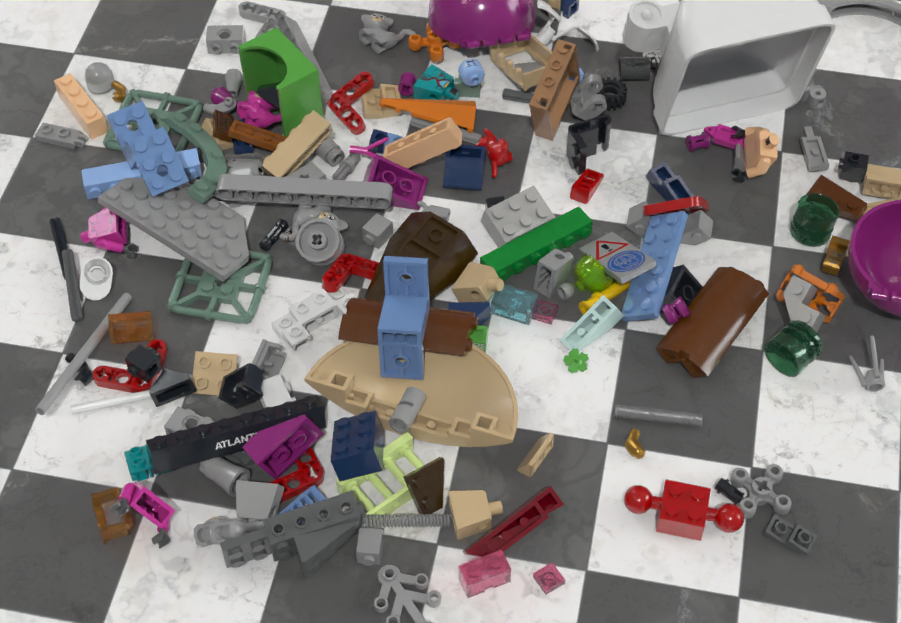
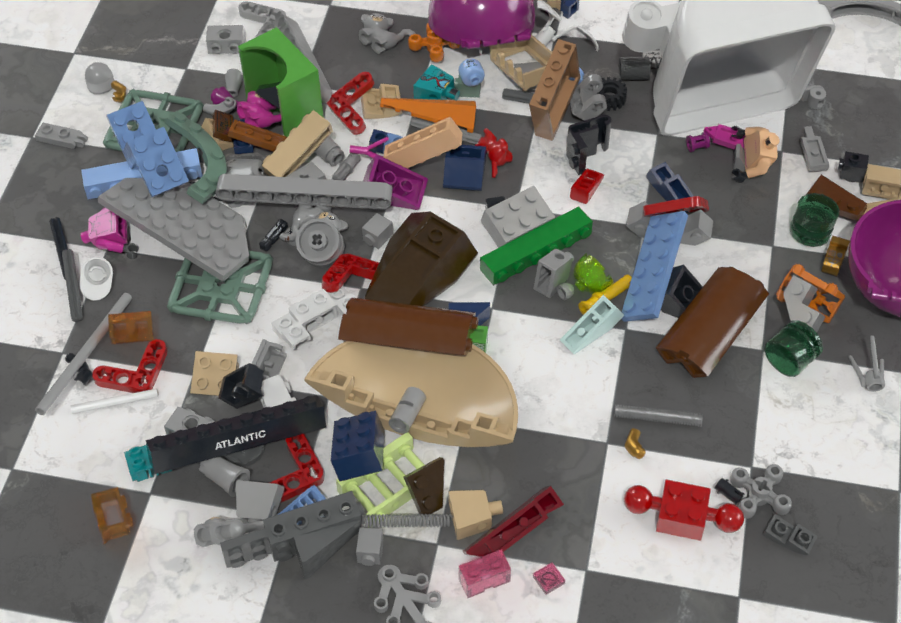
light nougat brick [54,73,108,140] -> none
dark pink torso [111,481,176,549] -> none
black brick [125,344,162,383] -> none
black slope [149,368,197,407] -> none
magenta slope [242,414,324,480] -> none
medium blue bracket [377,256,430,380] -> none
magenta bush [398,72,416,96] -> none
light grey bar [415,201,451,221] -> none
tan torso [451,262,504,302] -> none
clear light blue brick [490,284,538,325] -> none
tan slope [517,433,554,477] -> none
clear pink tile [532,299,558,325] -> none
bright green plant [563,348,589,373] -> none
light grey tile [579,232,656,284] -> none
magenta wheel [662,297,690,325] -> none

